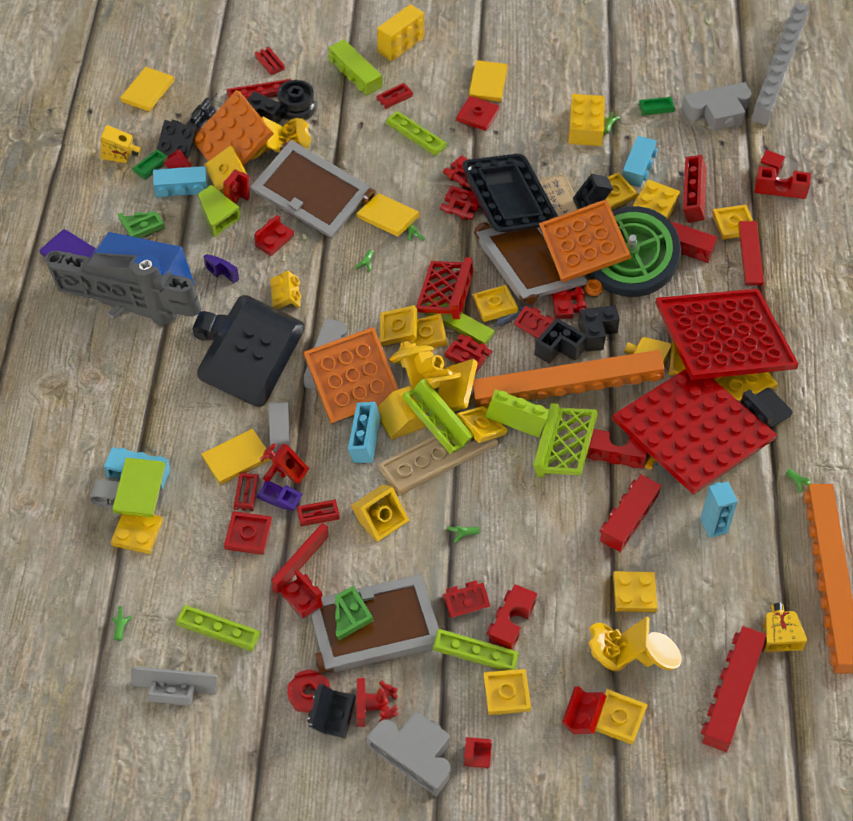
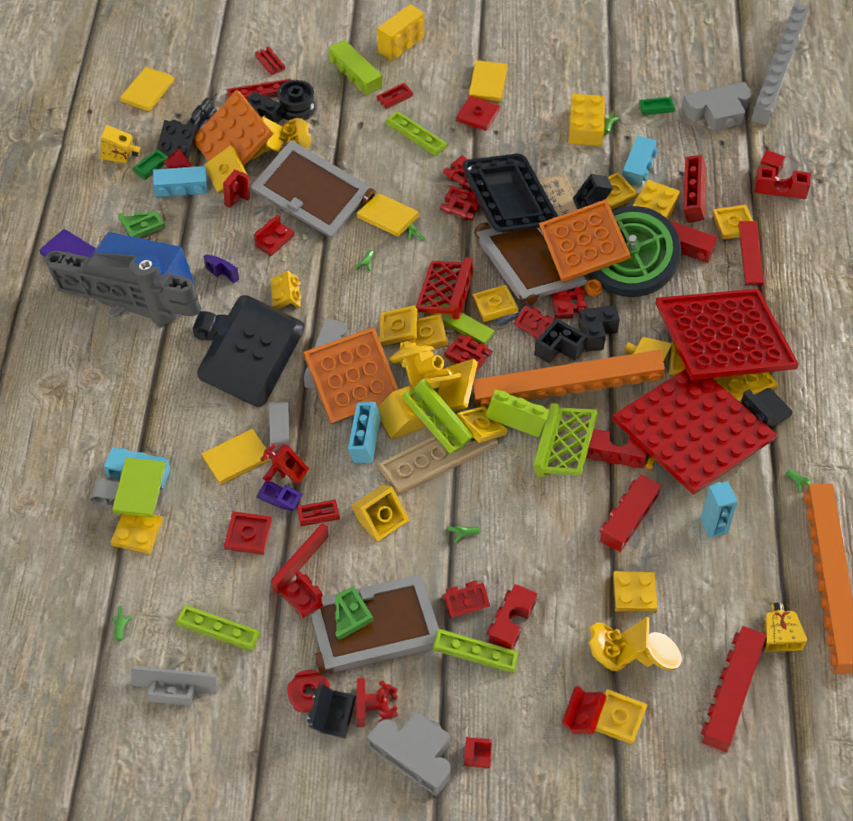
lime slope [198,185,241,237] -> none
red tile [233,473,260,511] -> none
yellow plate [483,669,531,715] -> none

